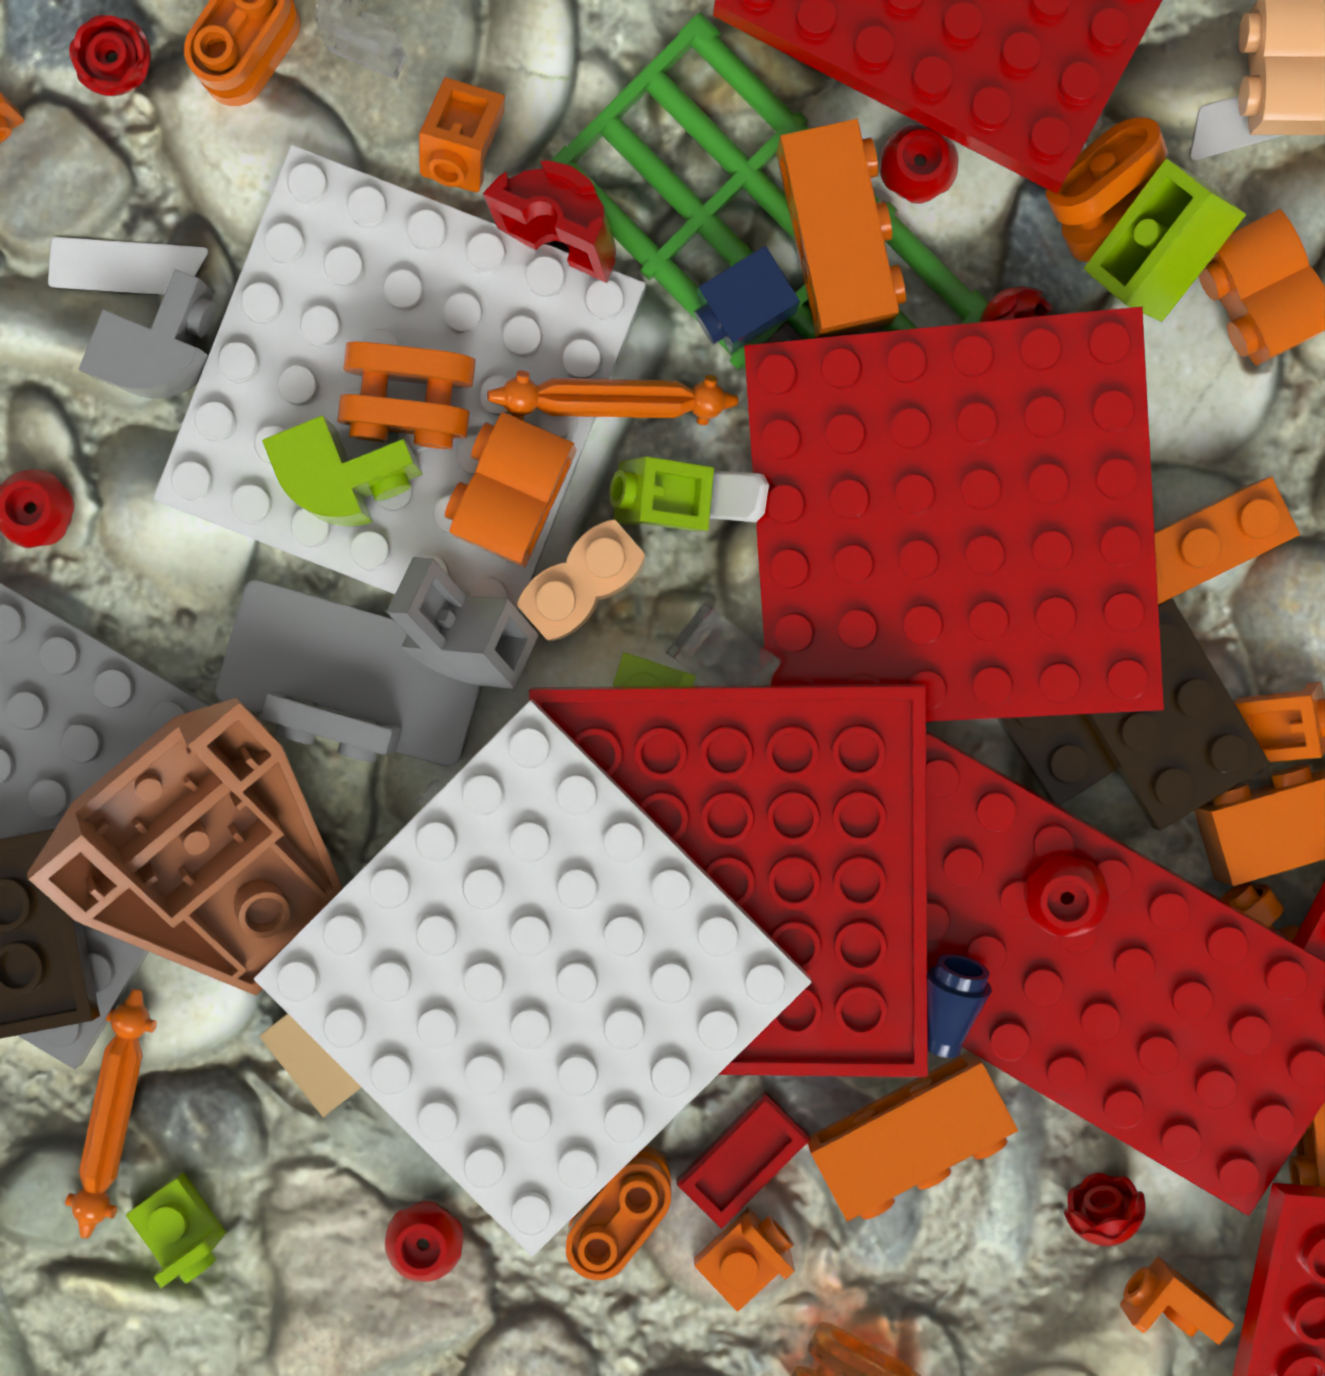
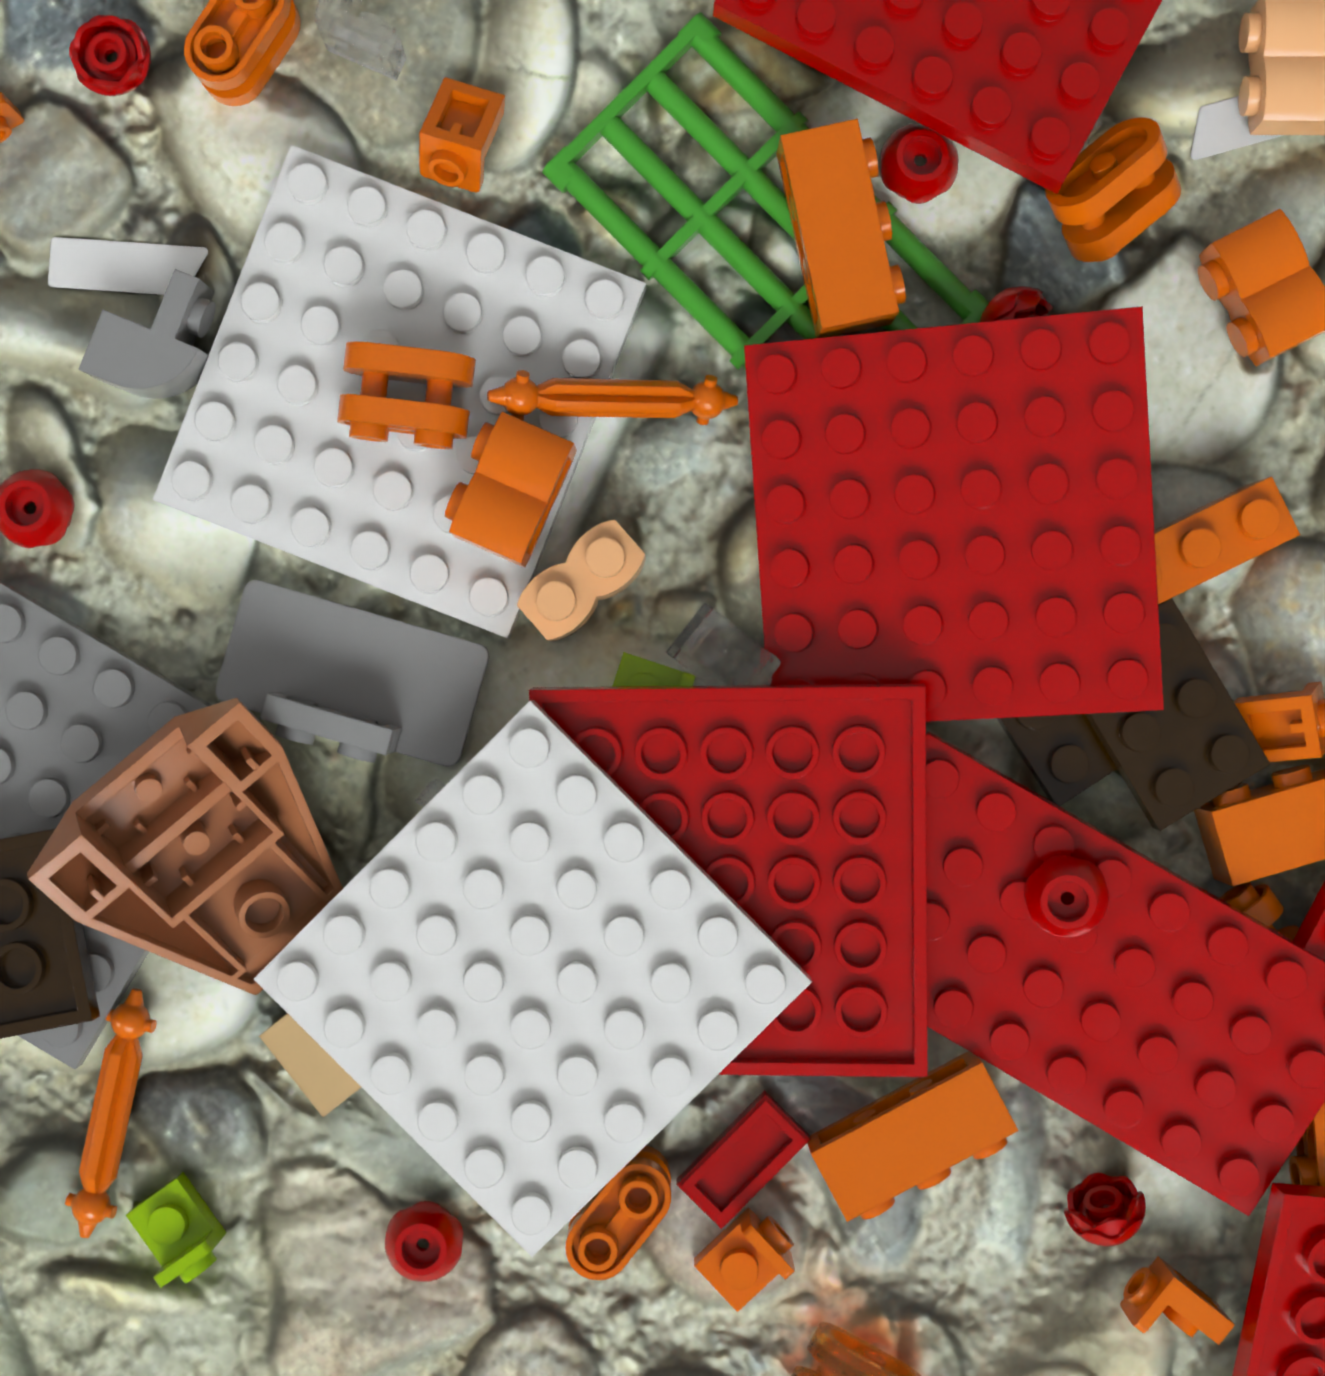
lime brick [262,415,423,527] -> none
light grey brick [387,557,539,689] -> none
red cylinder [482,160,616,283] -> none
lime bracket [609,456,714,532] -> none
dark blue brick [694,245,800,353] -> none
white piece [710,471,769,523] -> none
dark blue cone [927,954,992,1058] -> none
lime brick [1083,158,1247,322] -> none

